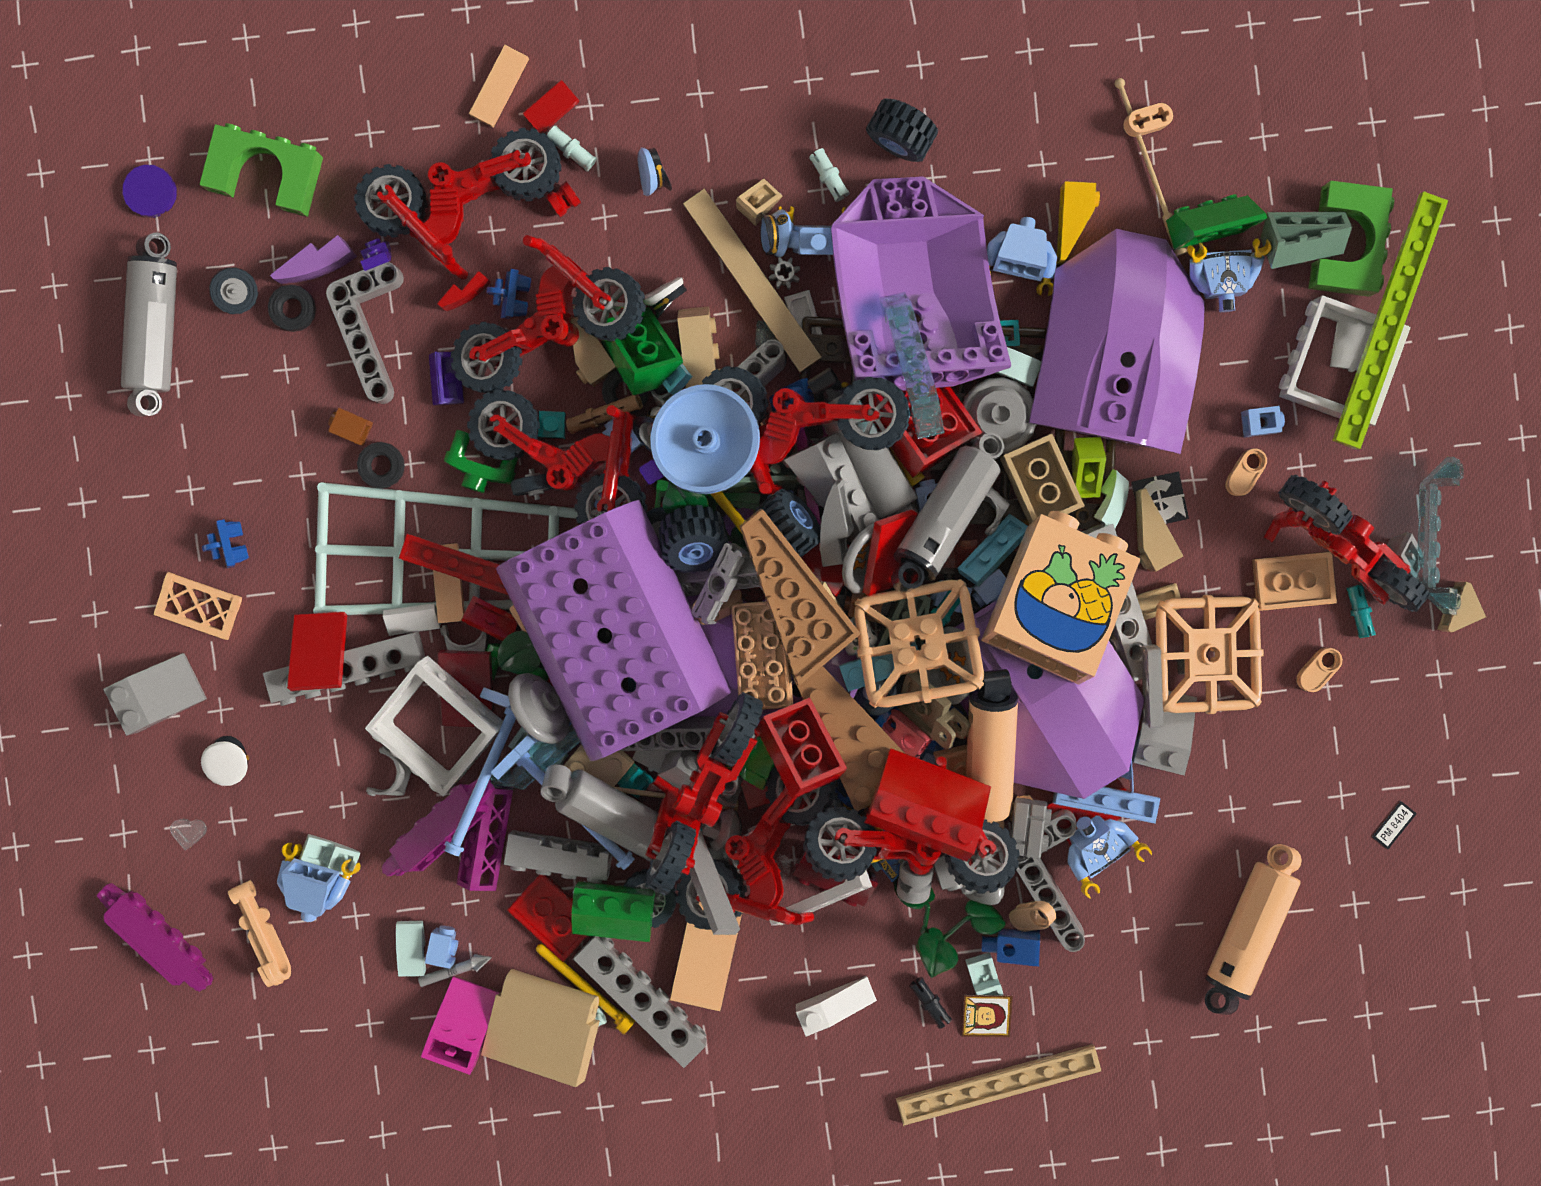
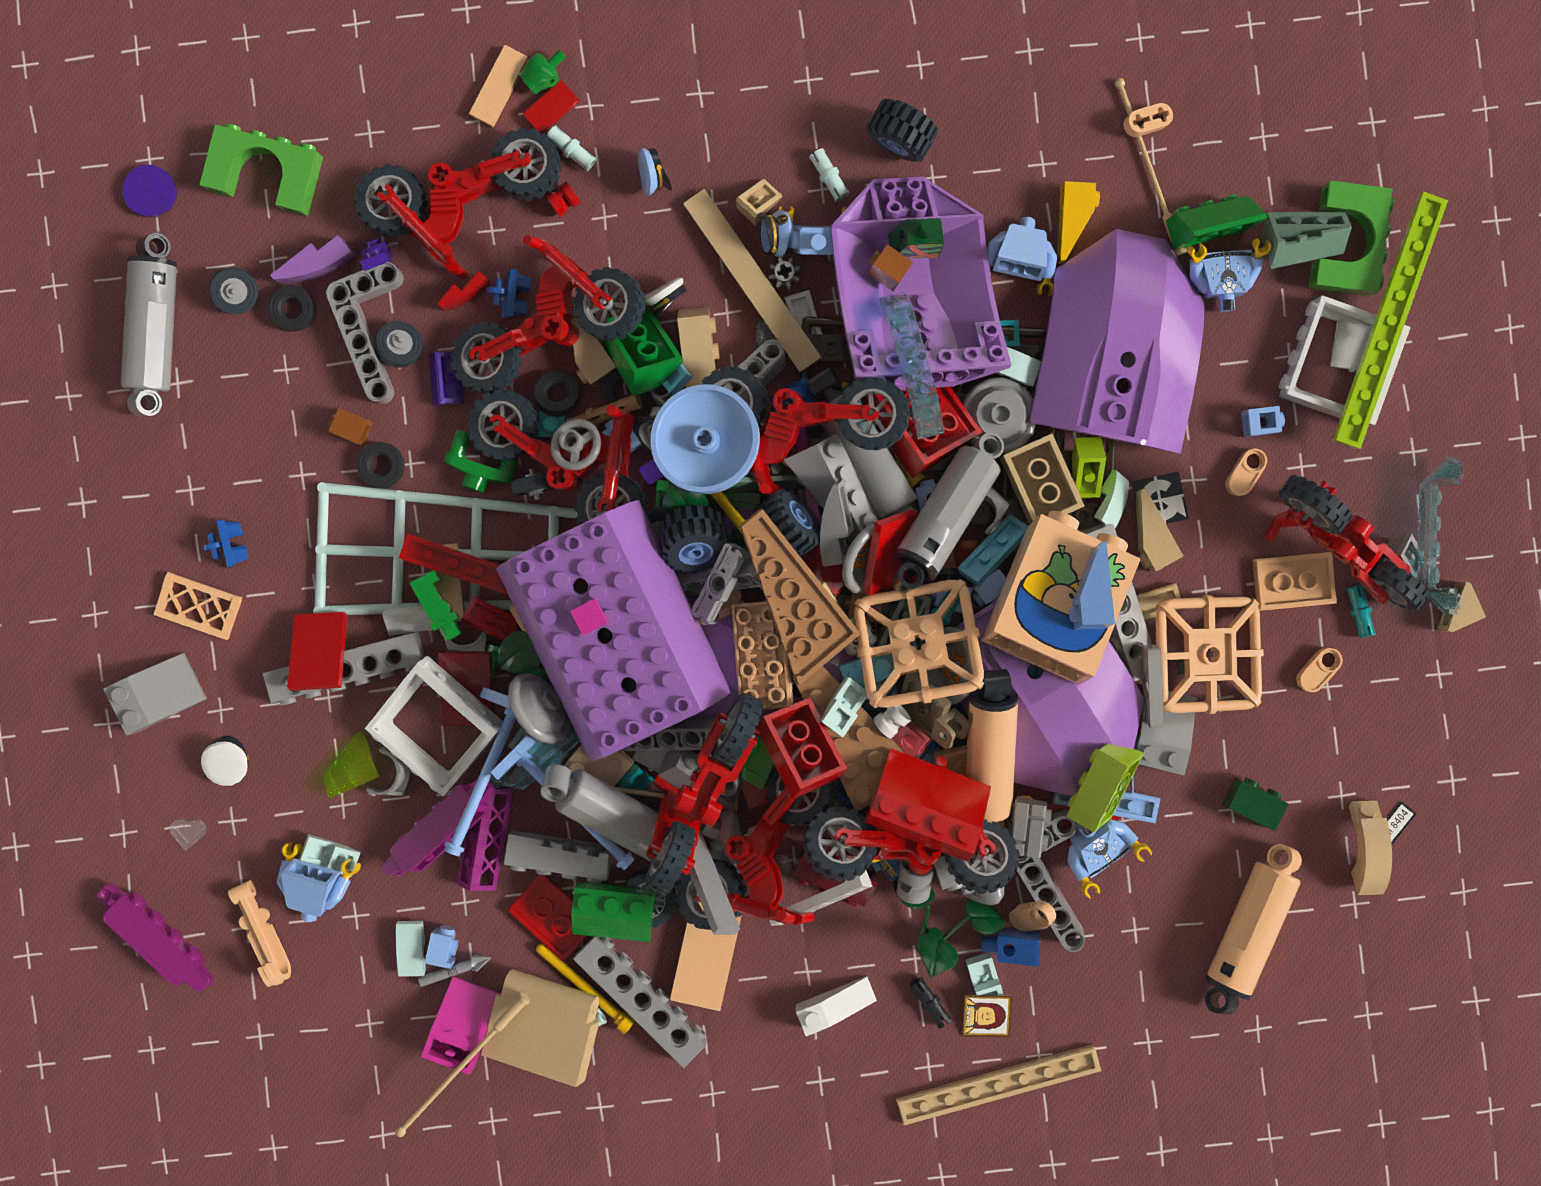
none -> clear neon green slope [323,731,379,799]
none -> black wheel [374,321,423,368]
none -> tan piece [395,992,530,1137]
none -> green hips [410,570,462,641]
none -> green piece [519,49,566,94]
none -> black tyre [533,370,580,417]
none -> light grey piece [551,419,601,470]
none -> dark pink tile [570,598,609,636]
none -> light aqua slope [821,677,867,737]
none -> dark orange brick [867,244,913,291]
none -> white wheel [873,705,911,738]
none -> dark green torso [888,218,944,259]
none -> lime slope [1067,744,1144,833]
none -> medium blue slope [1069,542,1115,630]
none -> dark green brick [1222,777,1289,831]
none -> tan arch [1349,801,1392,895]

